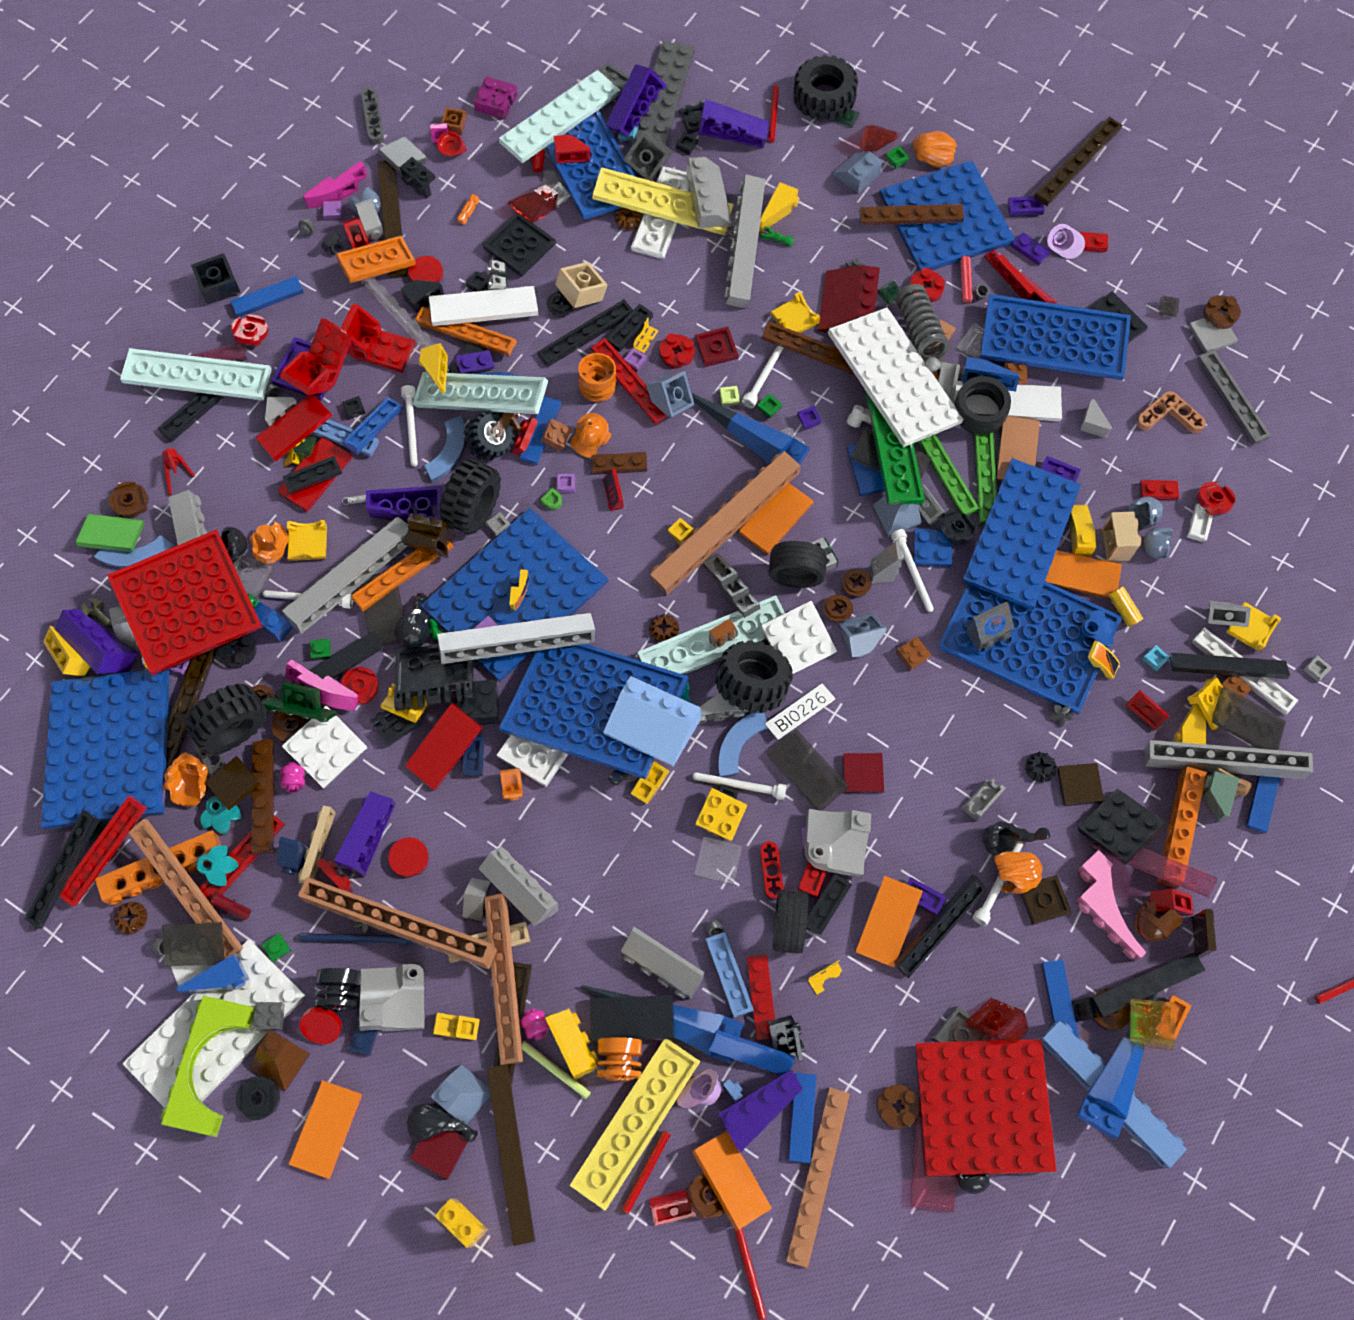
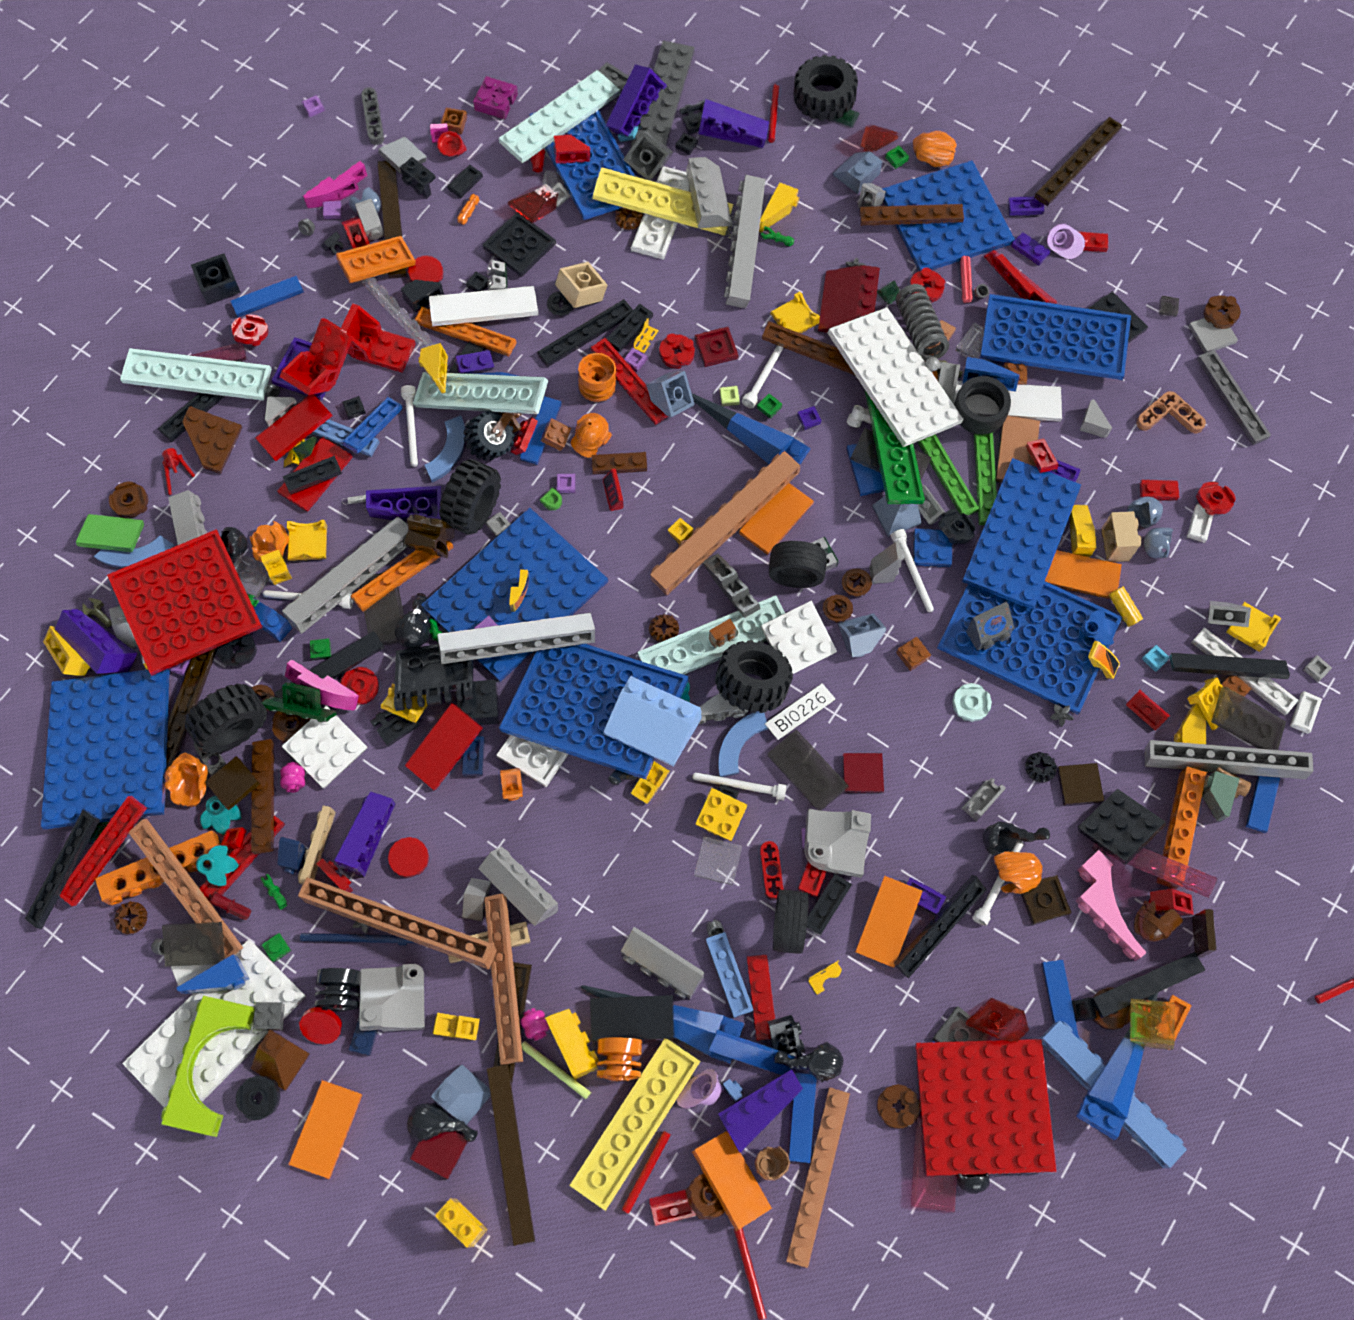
none -> reddish brown plate [182,406,242,474]
none -> red tile [221,827,247,849]
none -> yellow slope [260,550,292,585]
none -> green piece [260,874,288,910]
none -> medium lavender tile [301,95,325,117]
none -> black tile [447,164,483,198]
none -> medium nougat hair [755,1146,790,1181]
none -> black hair [774,1042,843,1082]
none -> light grey slope [858,183,886,208]
none -> light aqua tile [952,683,992,722]
none -> red plate [1026,439,1058,473]
none -> white tile [1290,691,1322,734]

